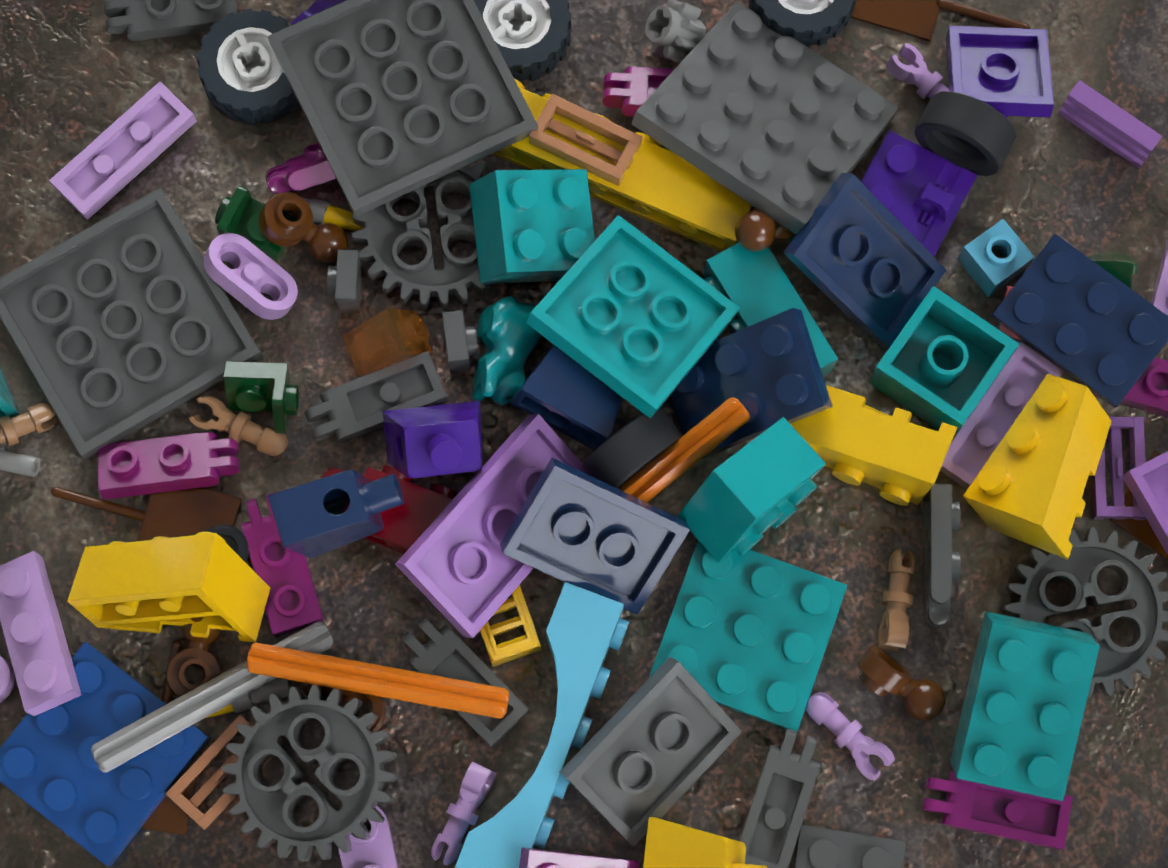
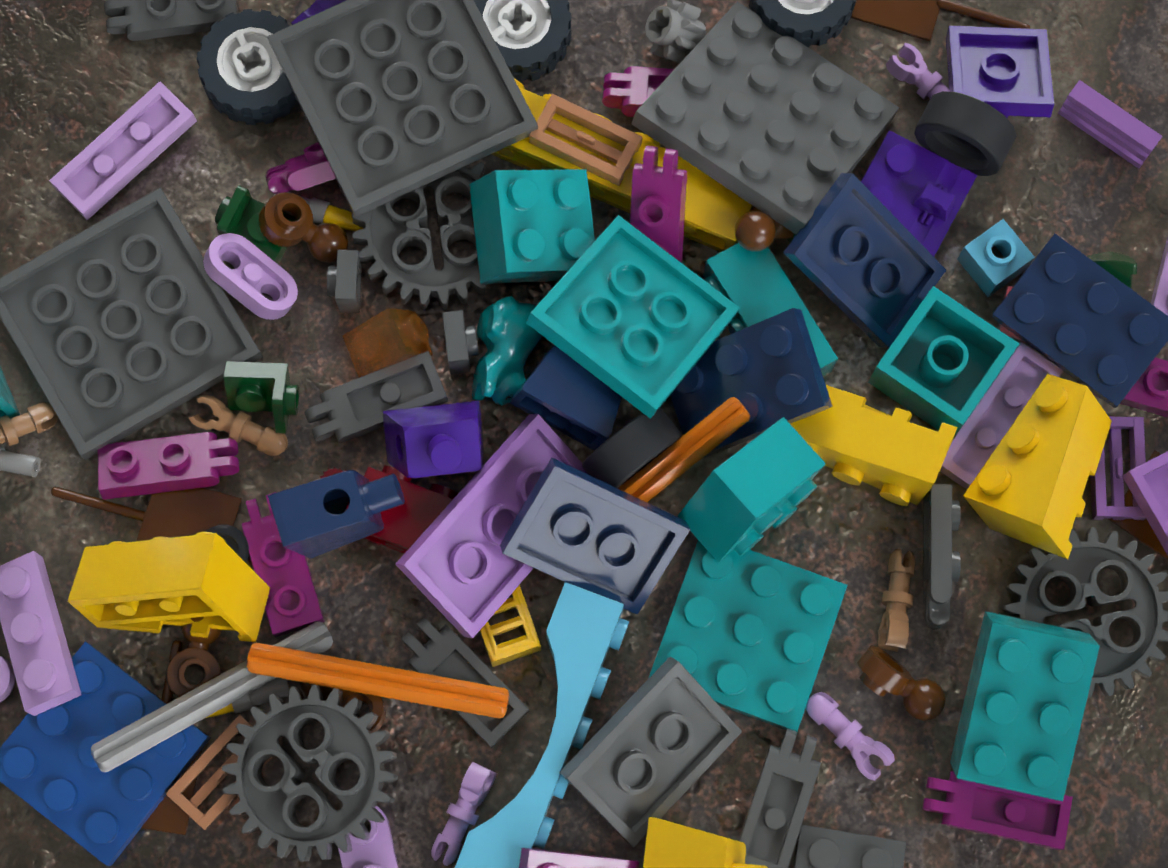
none -> magenta hinge [630,145,687,263]

